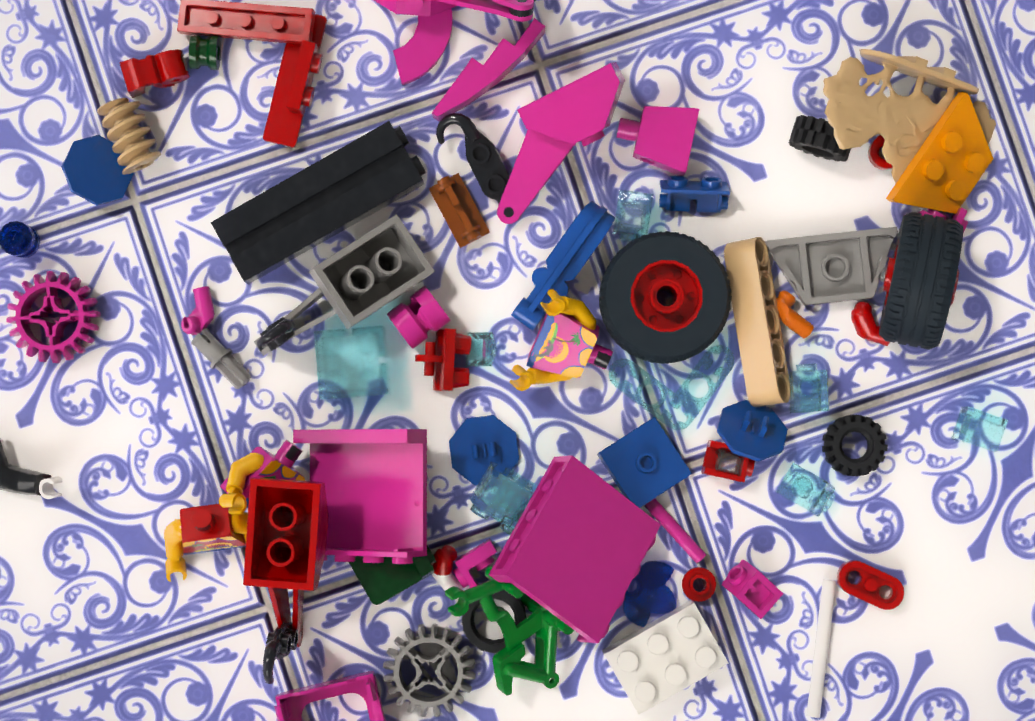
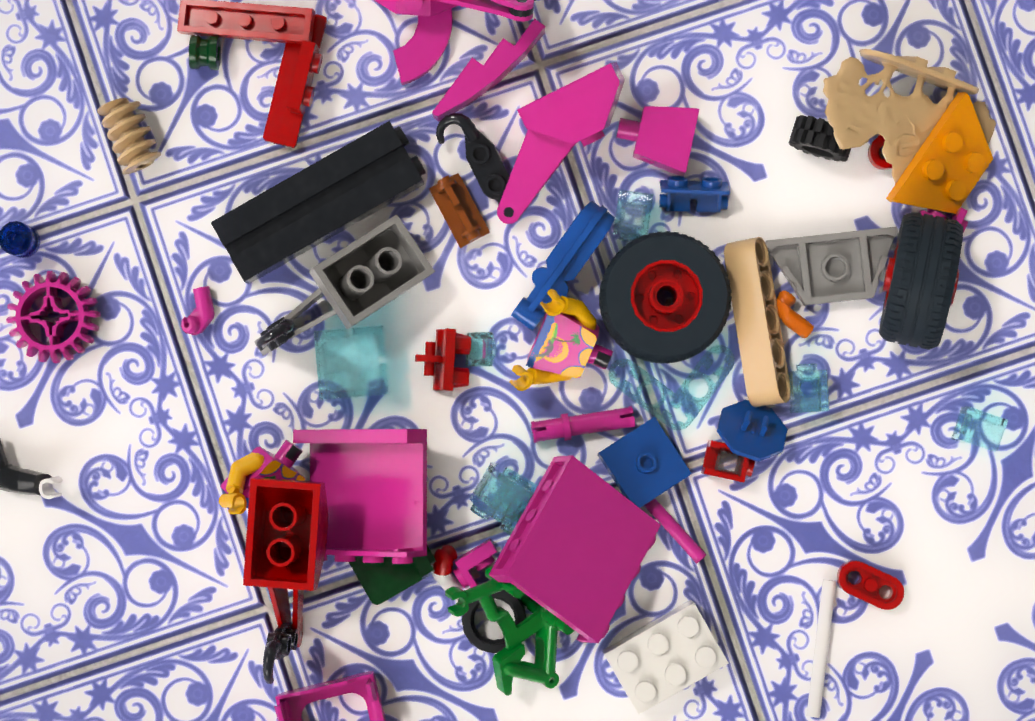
blue piece [61,135,134,206] -> none
red leg [119,49,190,98] -> none
torso [164,504,248,582] -> none
light grey axle [191,328,251,389] -> none
light grey gear [383,623,475,717] -> none
dark pink wheel [387,286,451,349] -> none
blue piece [449,415,520,486] -> none
clear blue plate [623,561,677,627] -> none
red plate [682,567,716,602] -> none
dark pink bracket [722,560,783,619] -> none
clear light blue bracket [776,463,835,517] -> none
black tyre [822,415,888,476] -> none
red arm [851,302,890,346] -> none
none -> dark pink pin [531,406,635,443]

